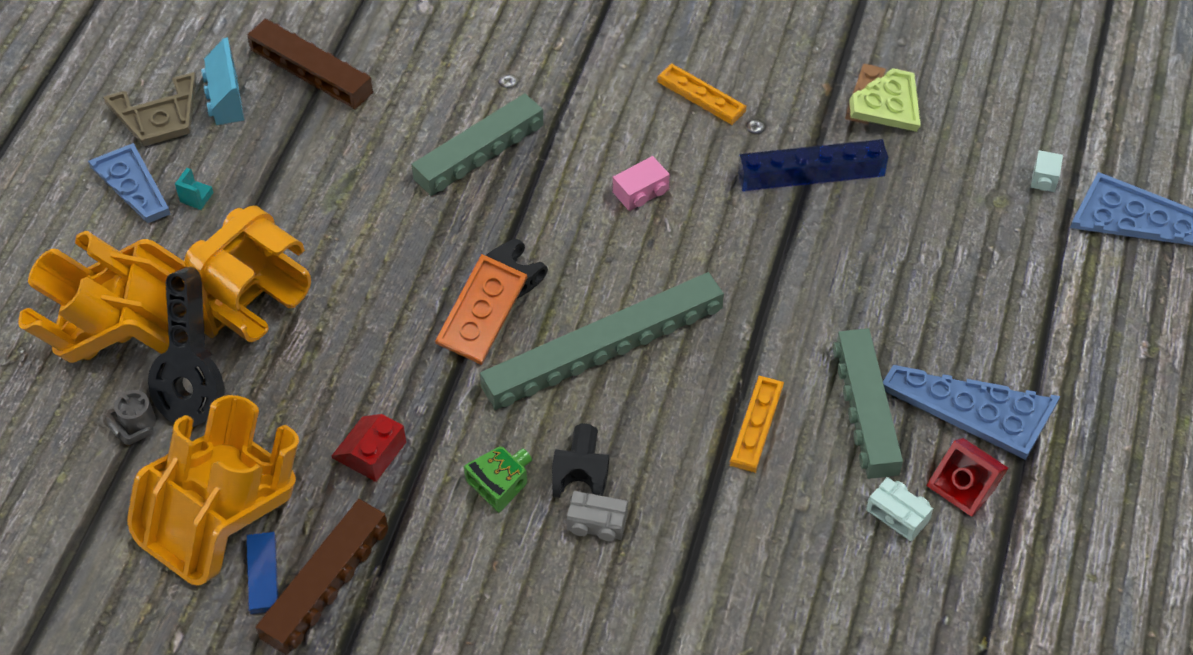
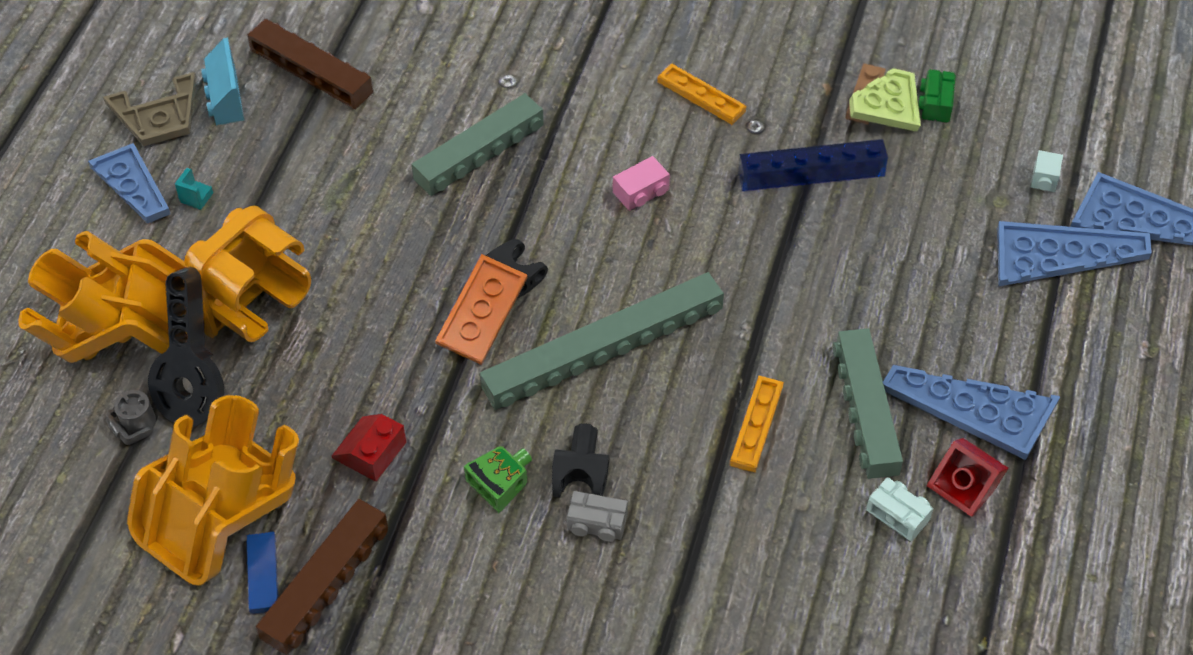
none -> green brick [918,69,956,123]
none -> medium blue wing [997,221,1152,287]

